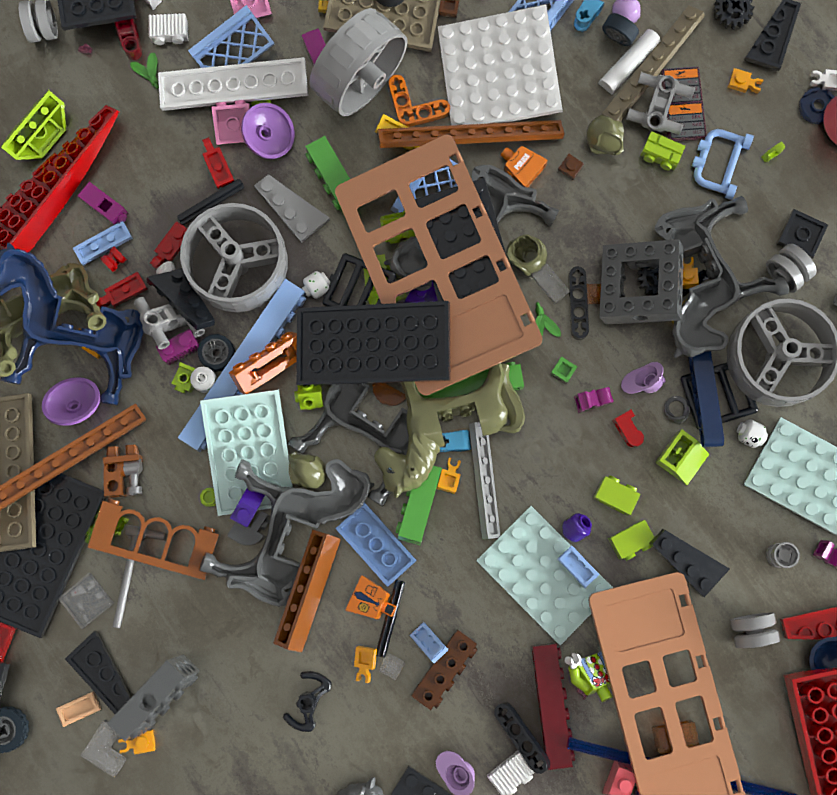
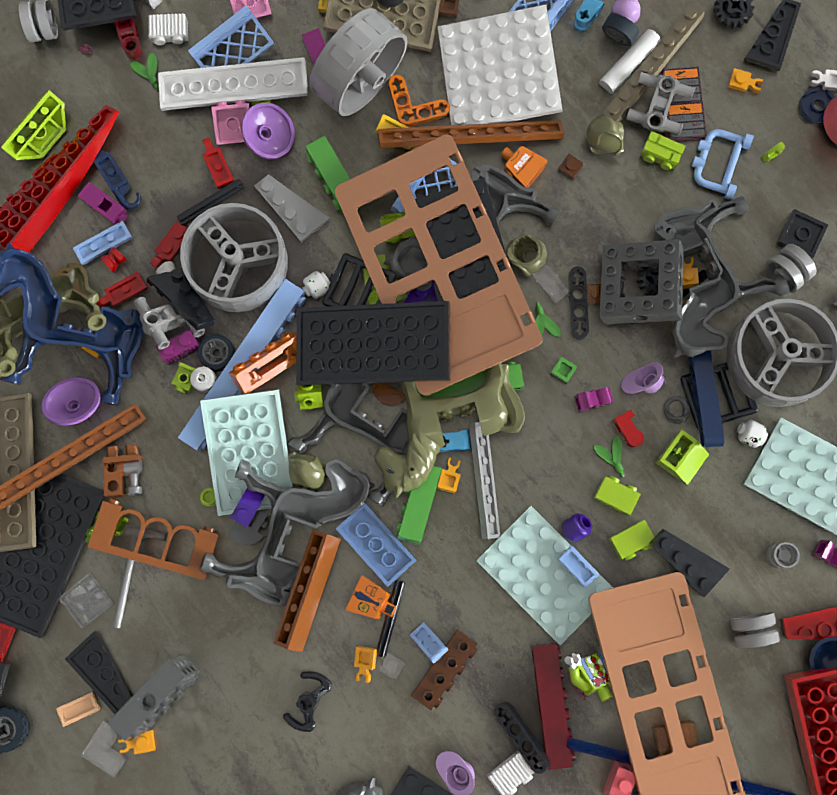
none -> dark blue plate [93,149,141,210]
none -> bright green piece [593,435,624,477]

